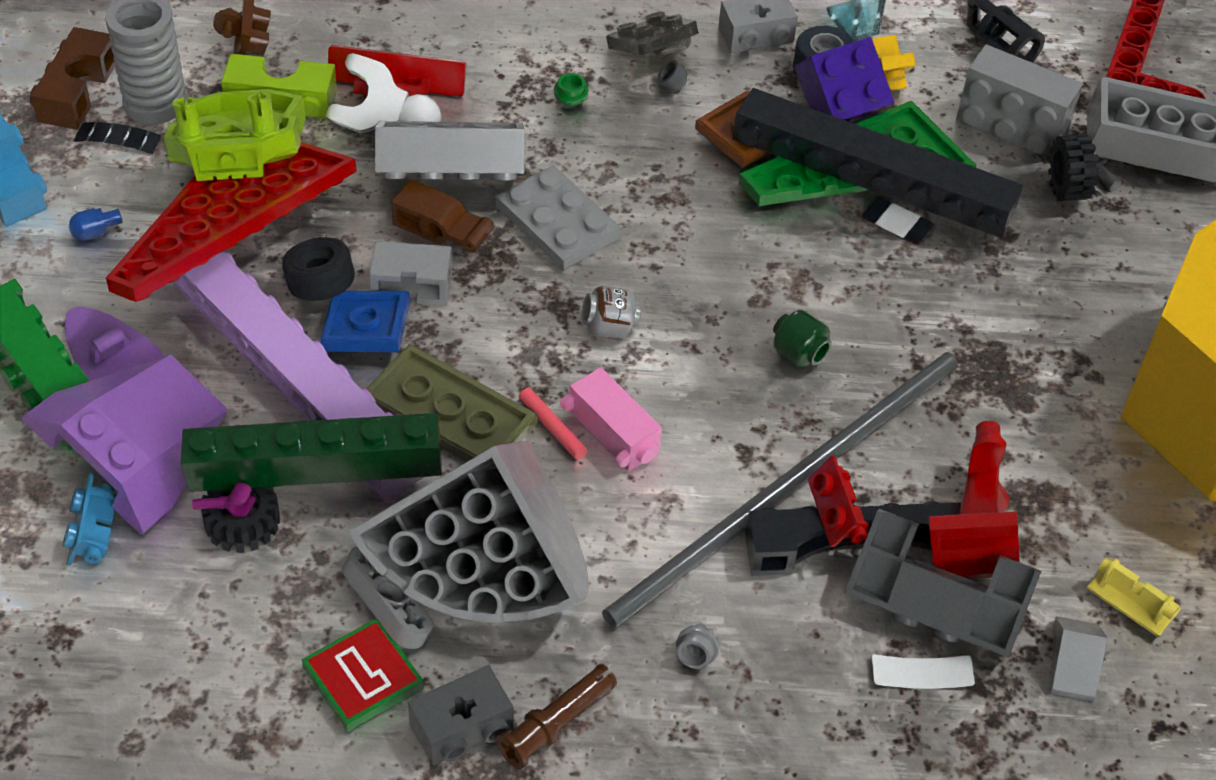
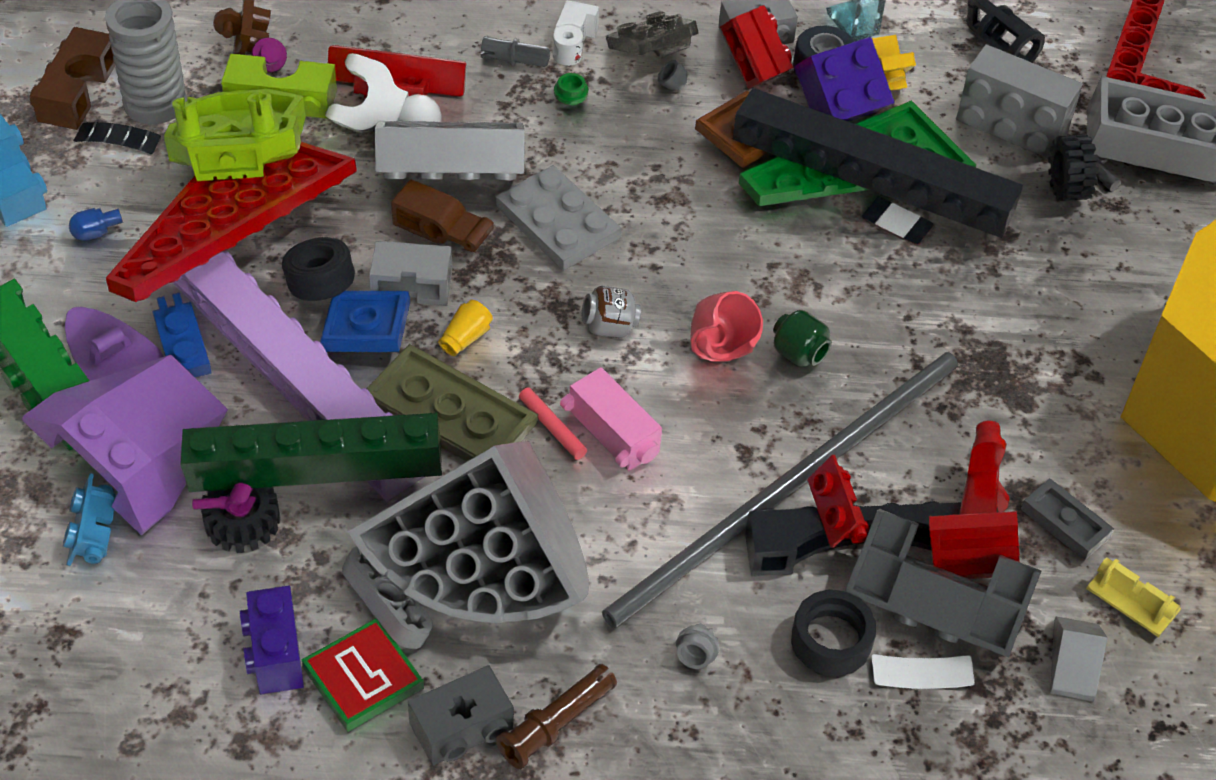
none -> blue hinge [152,292,212,378]
none -> dark purple brick [240,585,304,695]
none -> magenta plate [252,38,287,73]
none -> yellow cone [438,299,493,357]
none -> dark grey axle [481,36,550,67]
none -> white leg [553,0,599,66]
none -> coral piece [690,291,763,362]
none -> red brick [720,5,793,89]
none -> black tyre [791,589,876,676]
none -> dark grey plate [1021,478,1114,560]

